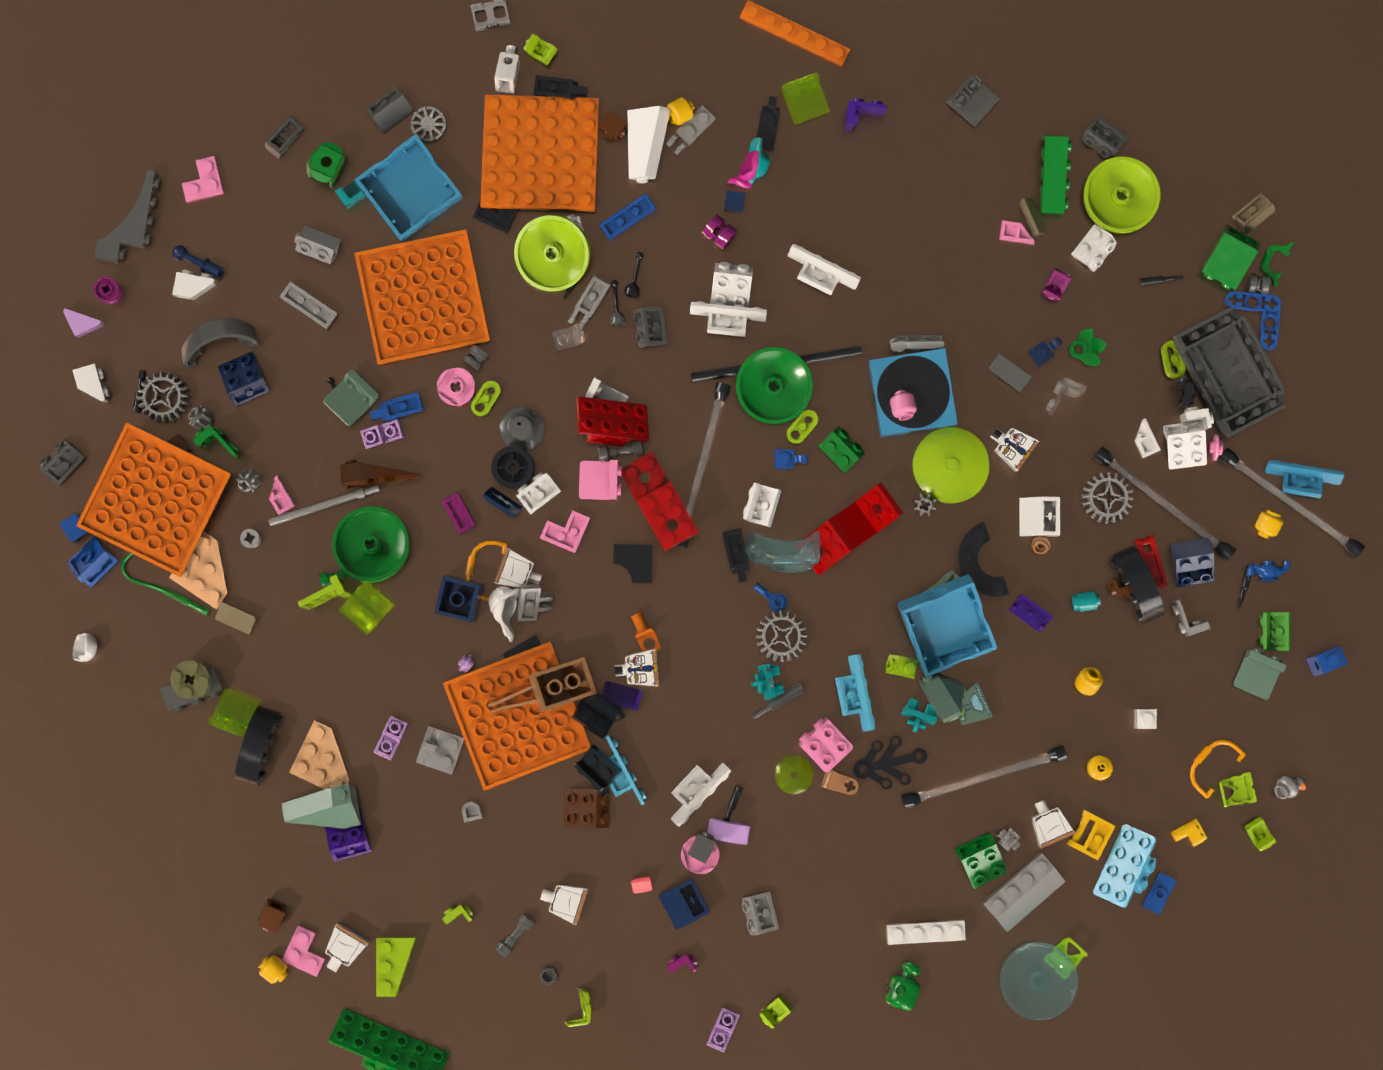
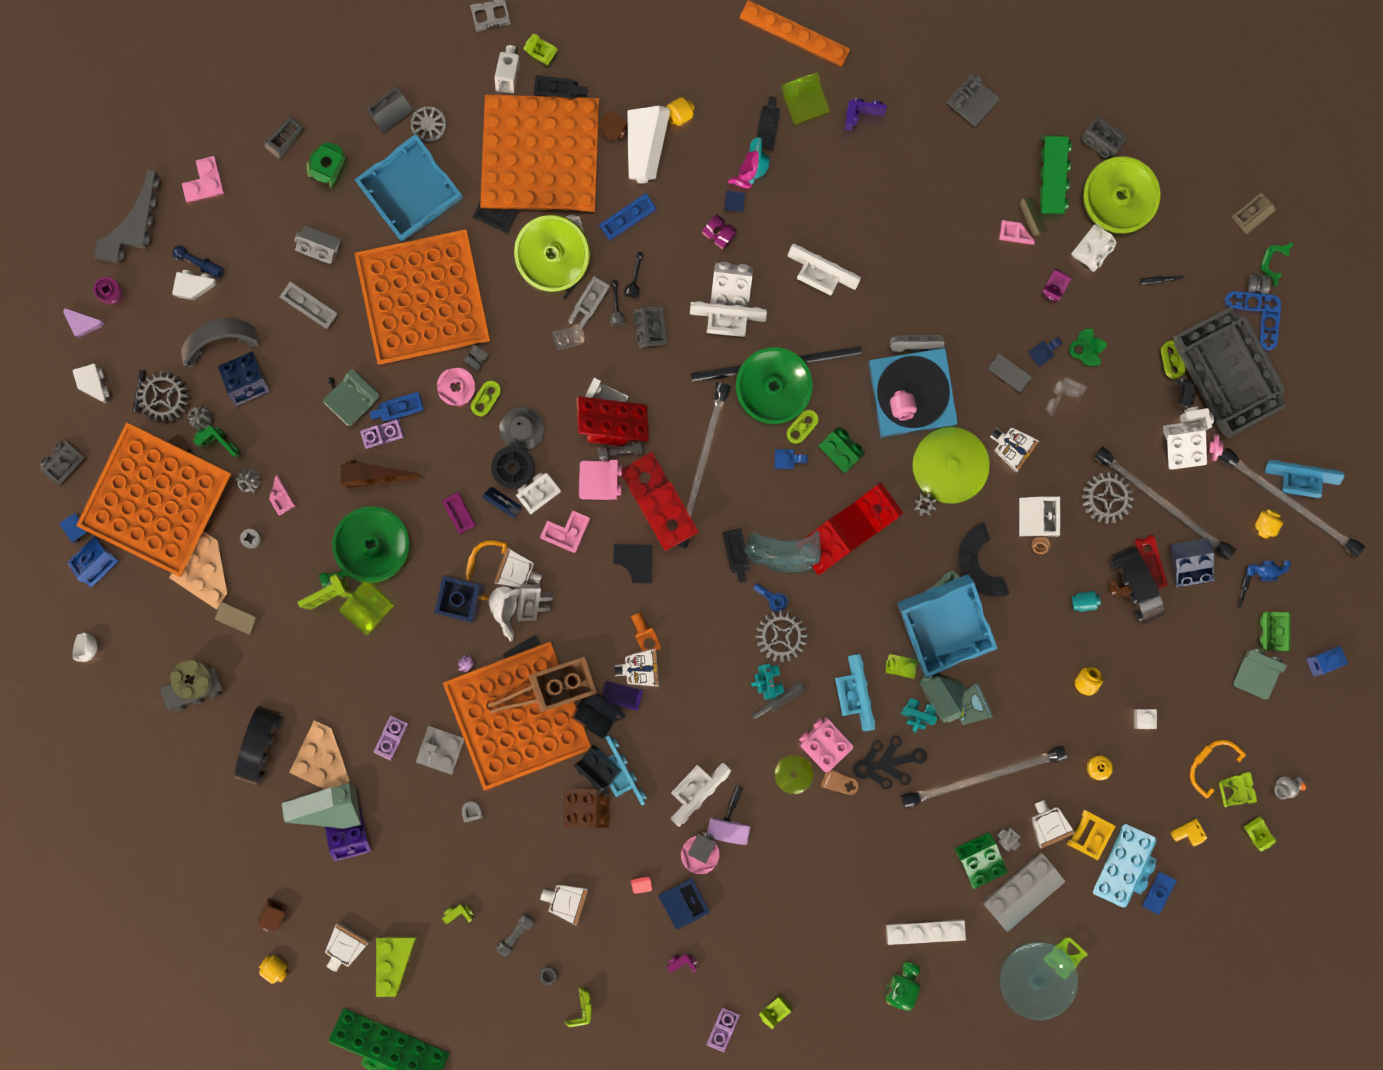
green piece [121,553,210,616] -> none
clear neon green bracket [207,688,260,738] -> none
light grey bar [268,484,380,526] -> none
bright pink plate [282,925,325,977] -> none
teal panel [335,181,366,209] -> none
light grey hinge [666,105,716,155] -> none
light grey bracket [742,891,779,935] -> none
white bracket [743,482,781,528] -> none
dark purple hinge [1009,594,1053,633] -> none
white tile [1135,418,1161,458] -> none
light grey bracket [1172,599,1210,637] -> none
green slope [1202,224,1260,290] -> none

